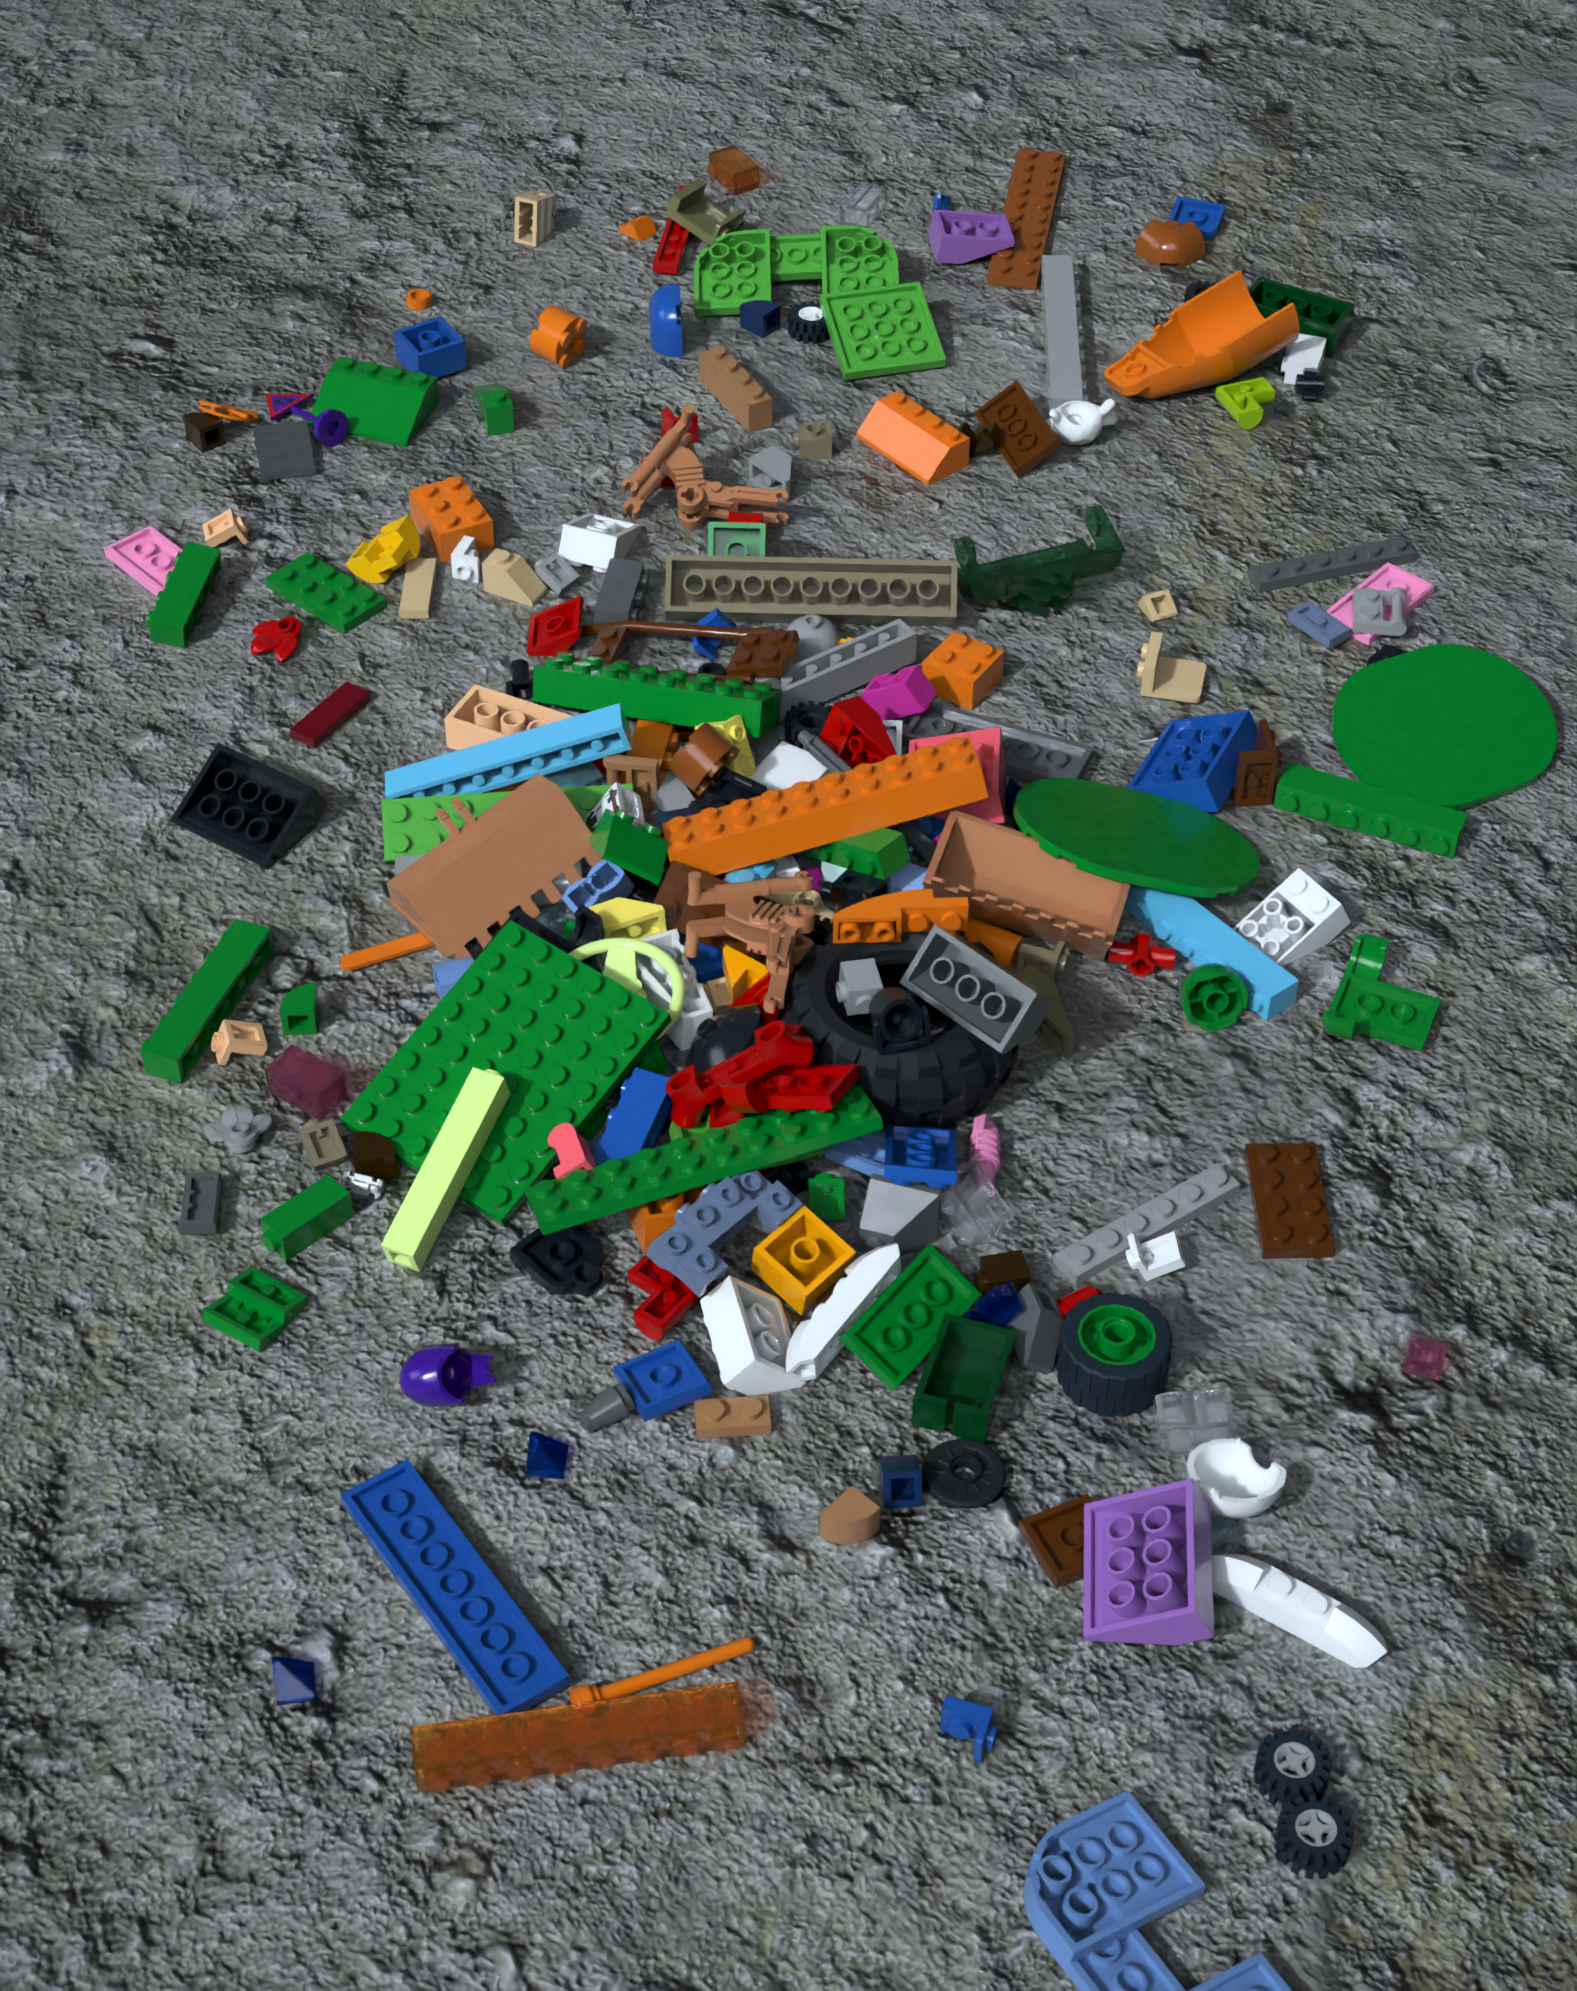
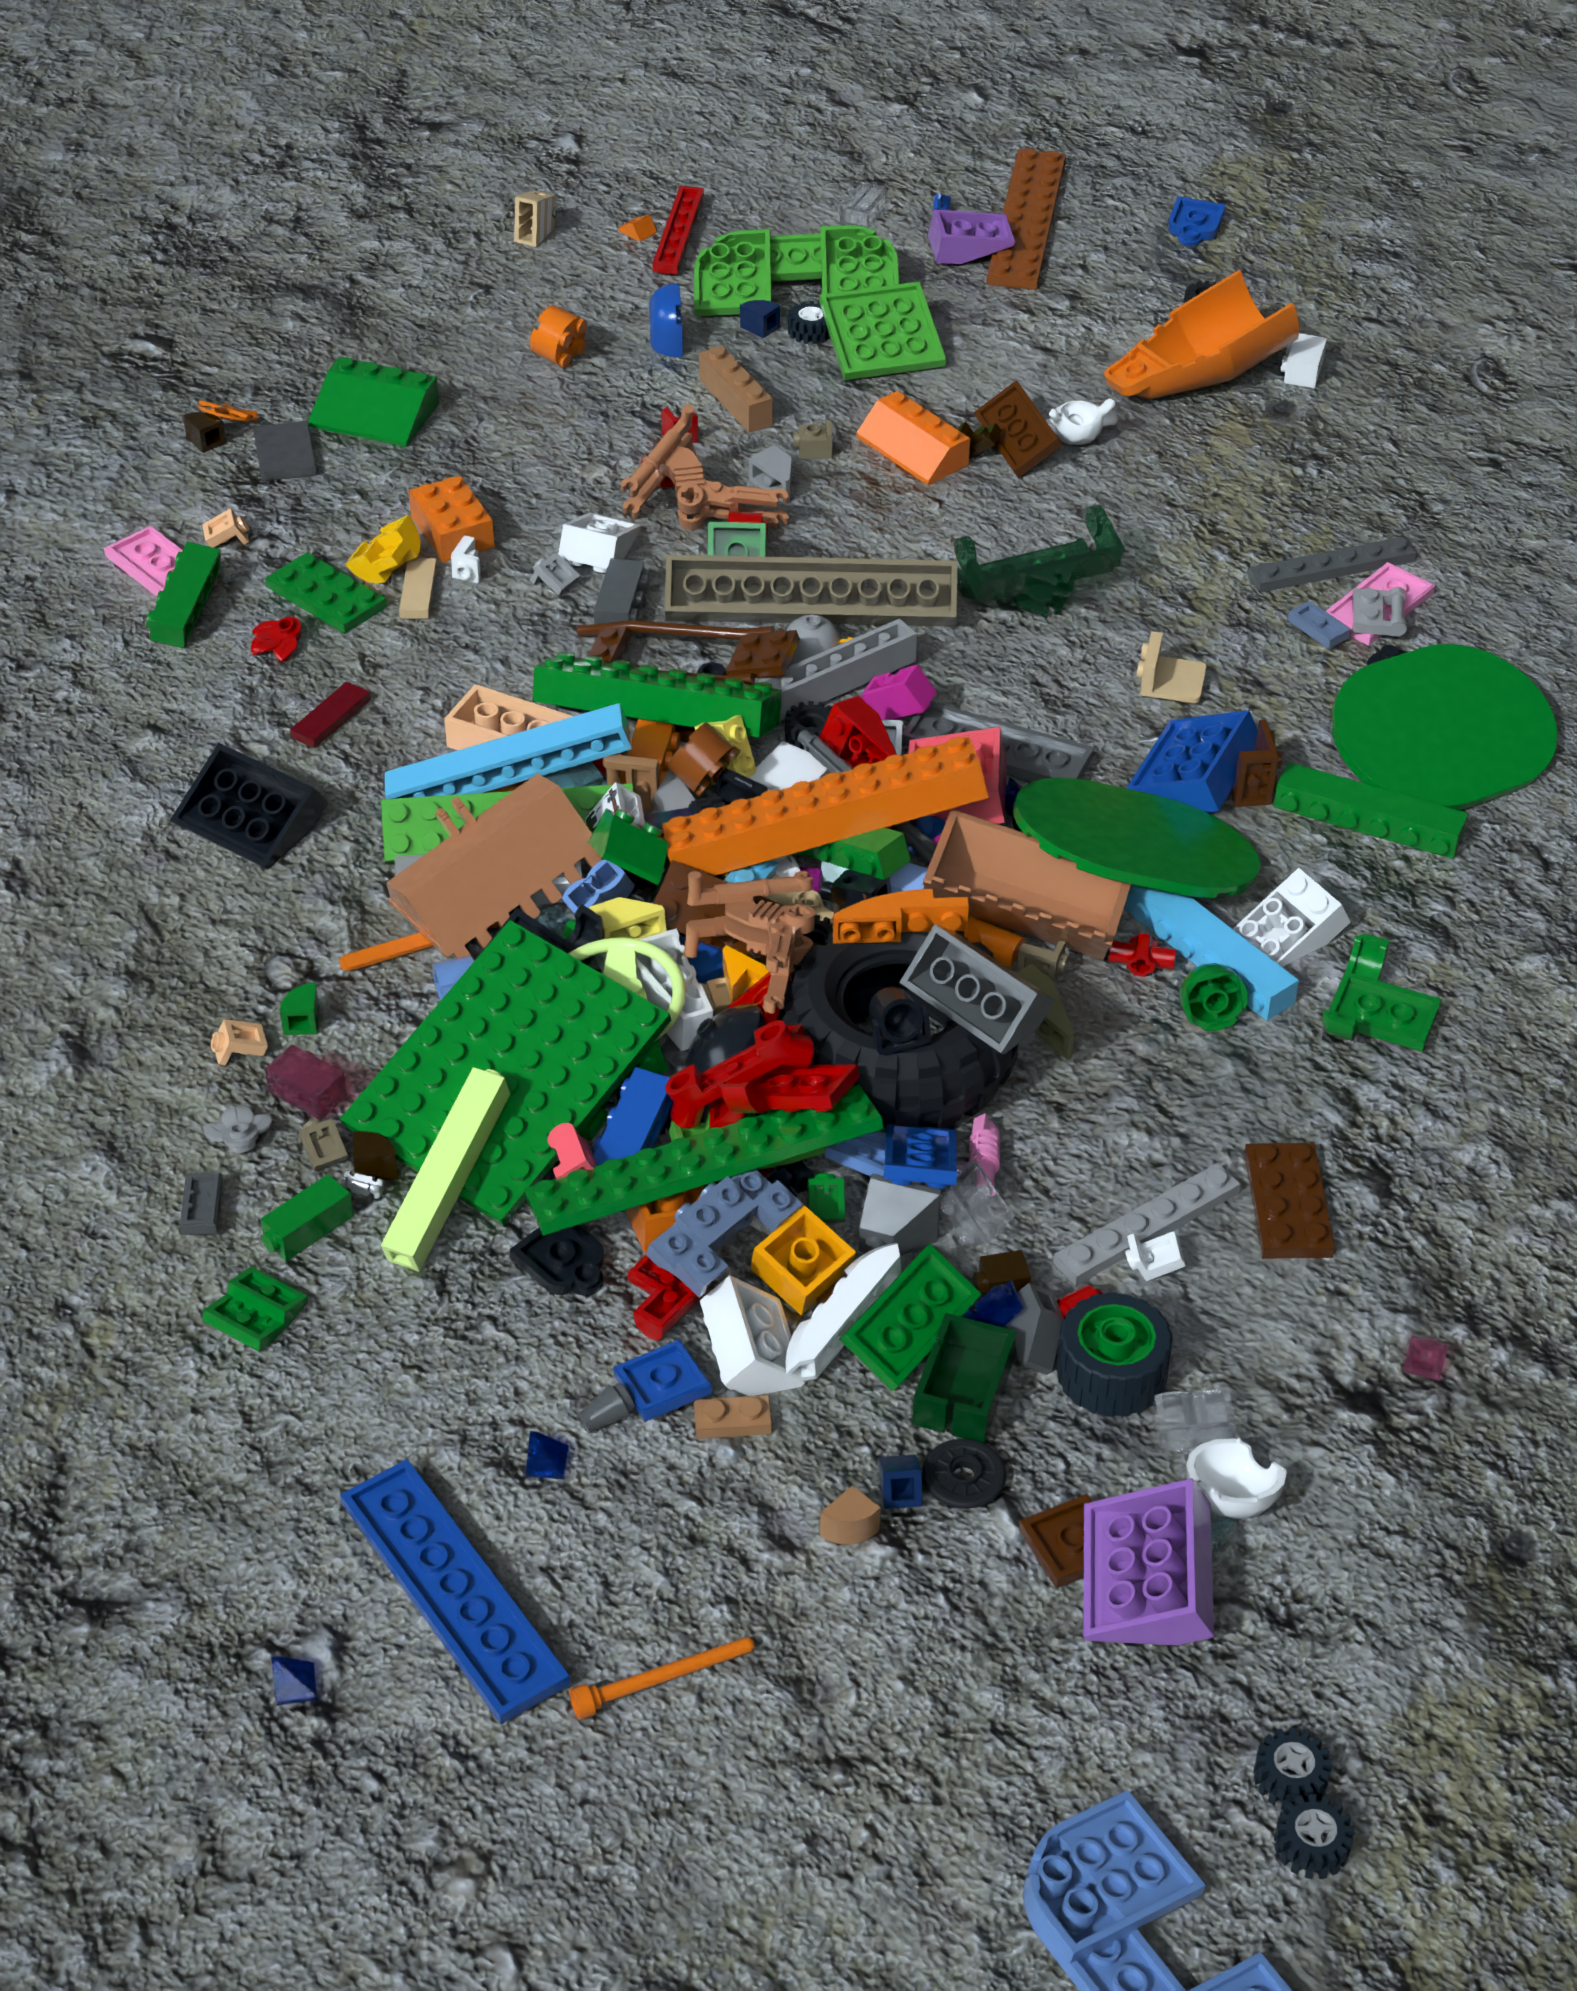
green brick [140,919,275,1084] -> none
dark purple piece [266,394,349,447] -> none
blue brick [394,316,467,378] -> none
dark purple helmet [399,1343,497,1407] -> none
orange tile [406,289,432,311] -> none
clear orange brick [411,1682,746,1793] -> none
green slope [473,384,515,436] -> none
tan slope [482,548,547,607] -> none
black piece [506,659,541,705] -> none
red slope [527,596,584,656] -> none
olive panel [665,178,746,246] -> none
blue bracket [691,608,737,661] -> none
clear orange piece [708,145,759,196] -> none
light grey brick [836,958,883,1016] -> none
orange brick [922,631,1004,710] -> none
blue bracket [940,1695,998,1763] -> none
light grey brick [1040,255,1088,418] -> none
dark orange brick [1134,219,1206,268] -> none
tan slope [1138,588,1179,623] -> none
white brick [1212,1554,1387,1668] -> none
lime brick [1215,377,1276,429] -> none
dark green brick [1248,277,1355,356] -> none
black gear [1295,368,1324,401] -> none

